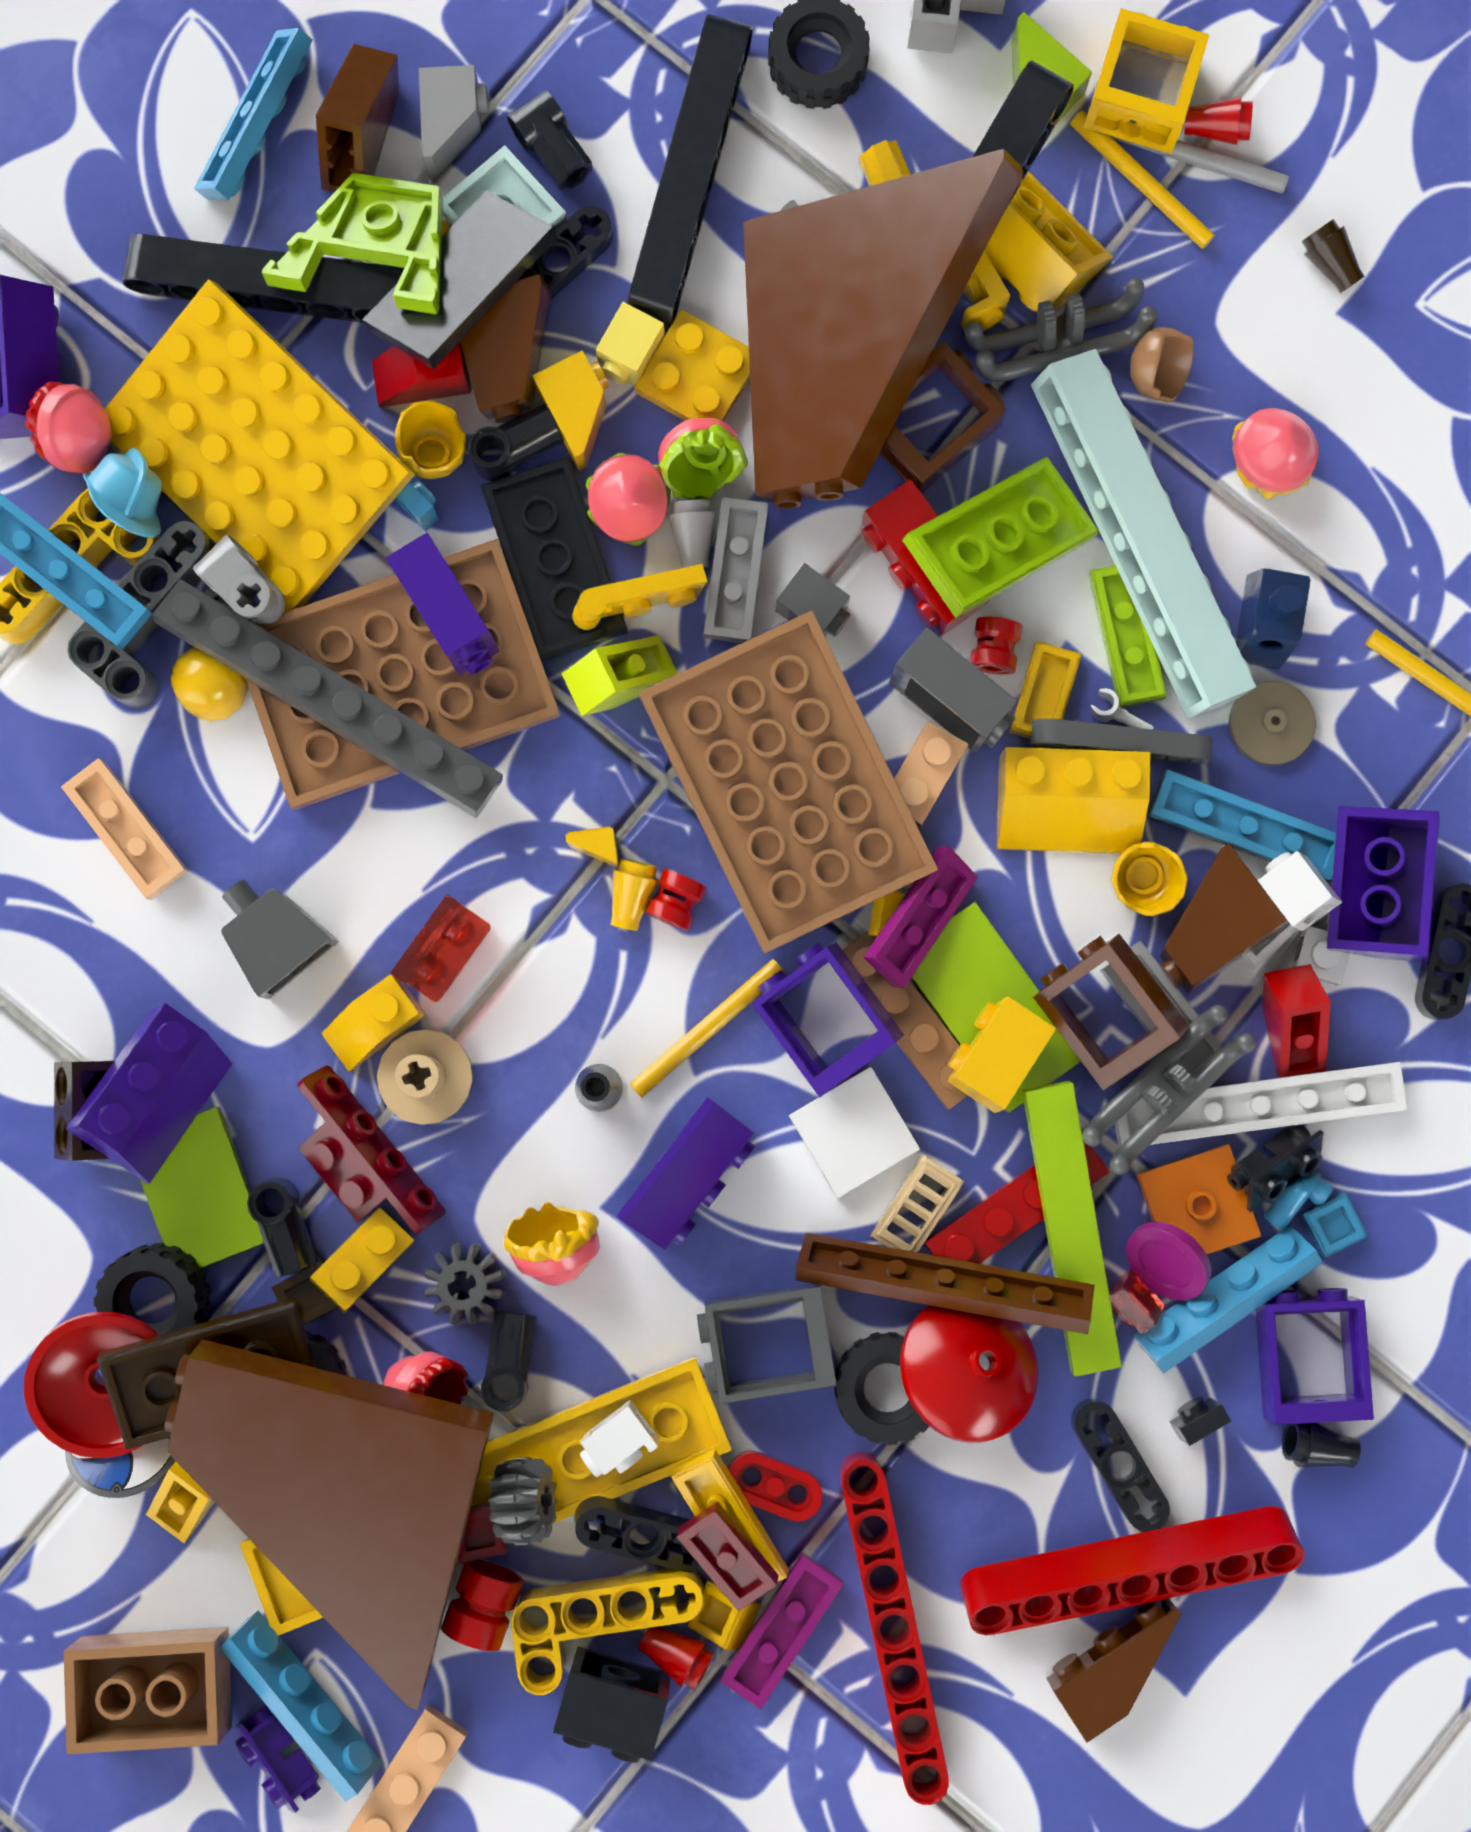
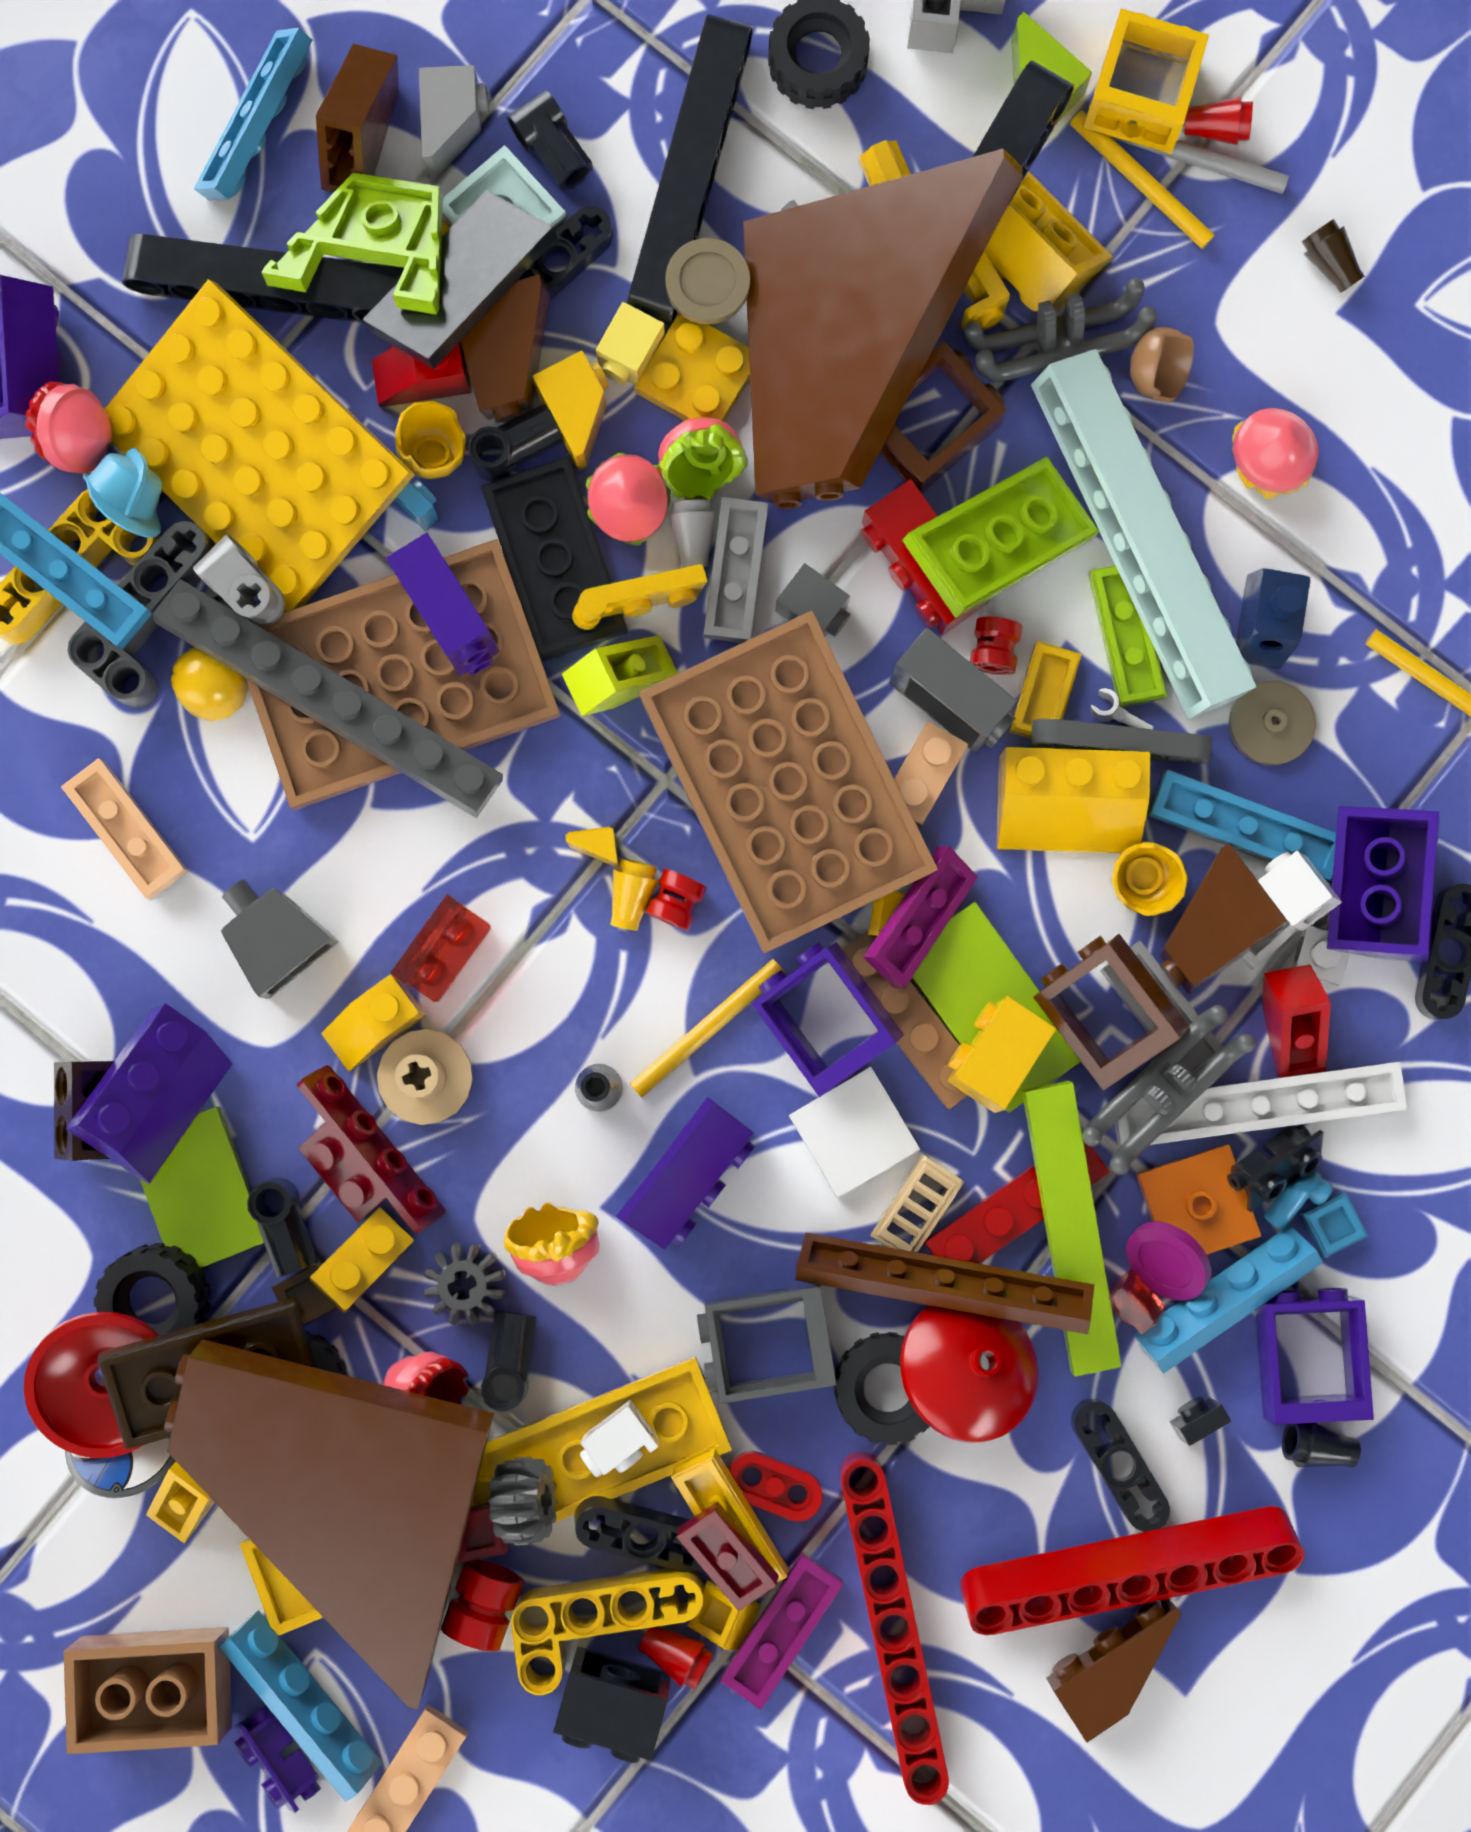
none -> dark tan piece [665,238,750,324]

